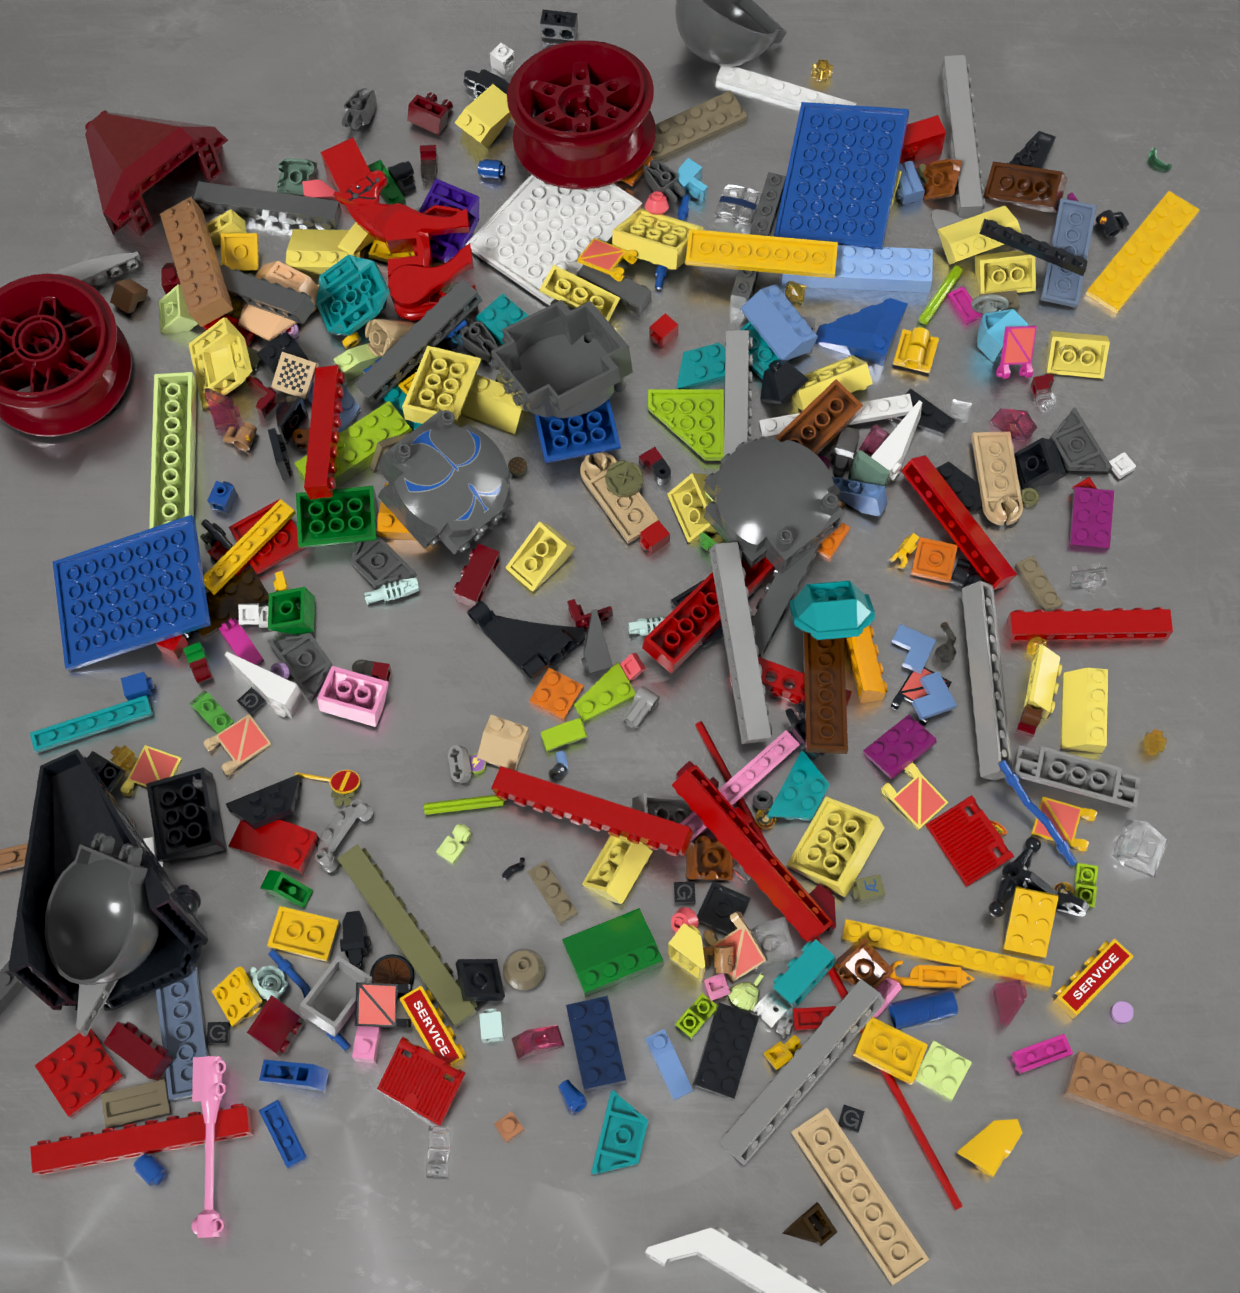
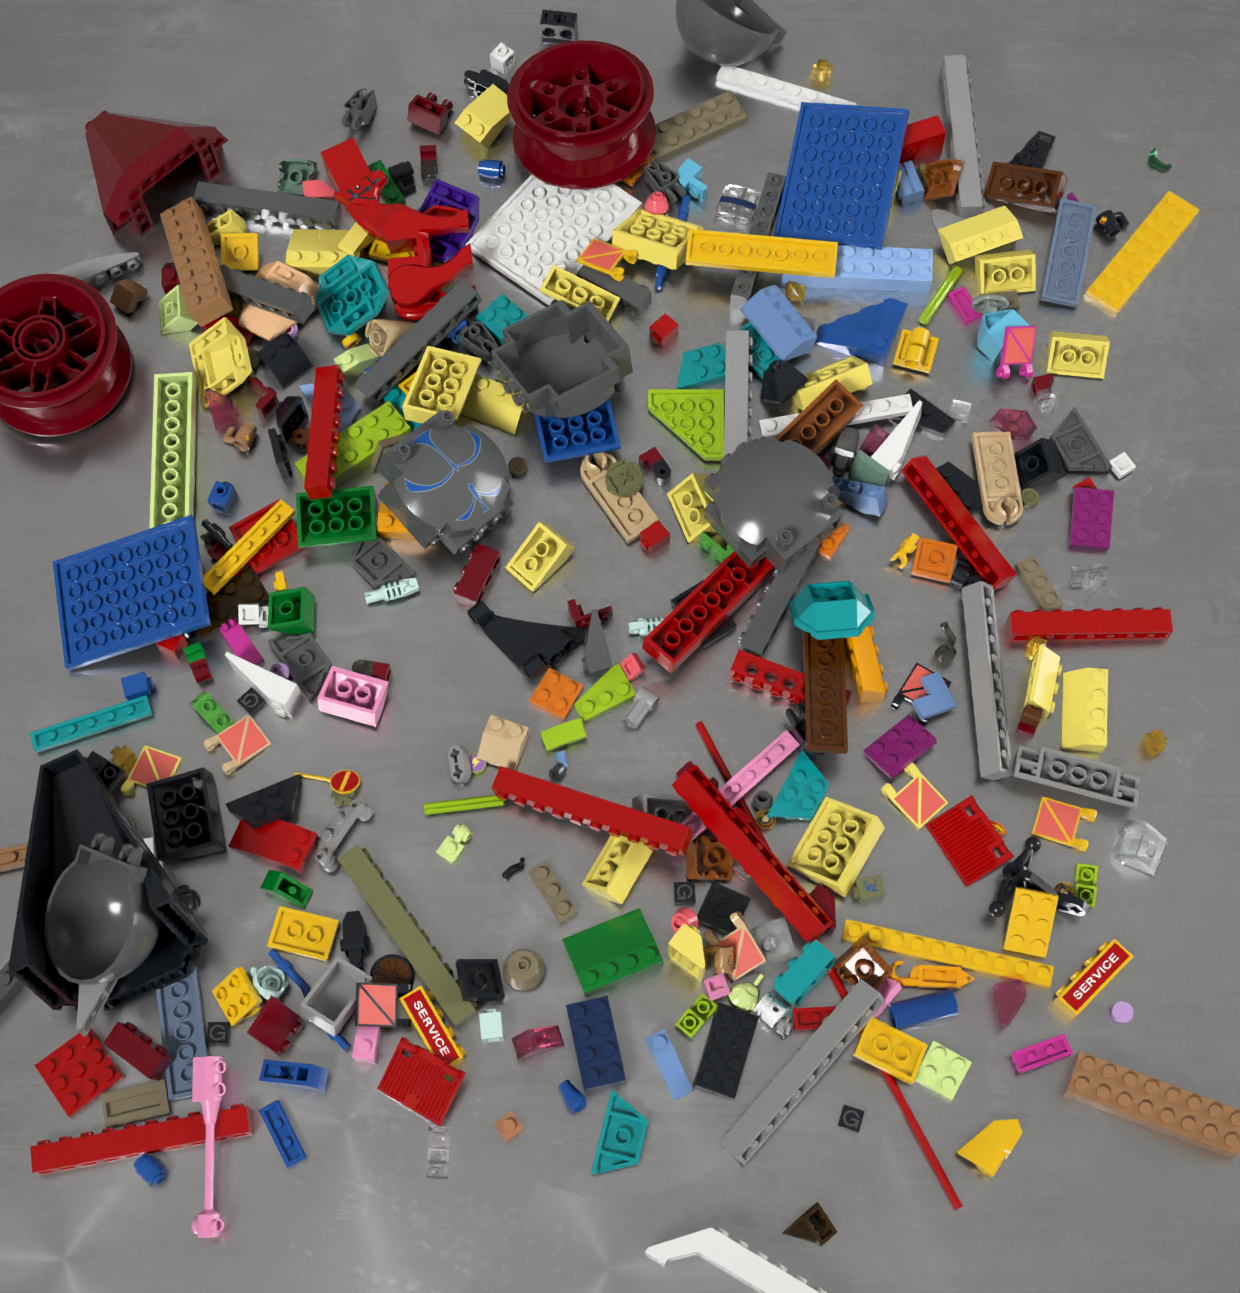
tan tile [271,352,318,400] -> none
light grey brick [709,542,772,744] -> none
yellow plate [763,1035,802,1070] -> none
tan plate [791,1108,929,1286] -> none
medium blue tile [891,624,937,674] -> none
black plate [979,218,1087,276] -> none
blue bar [998,760,1077,866] -> none

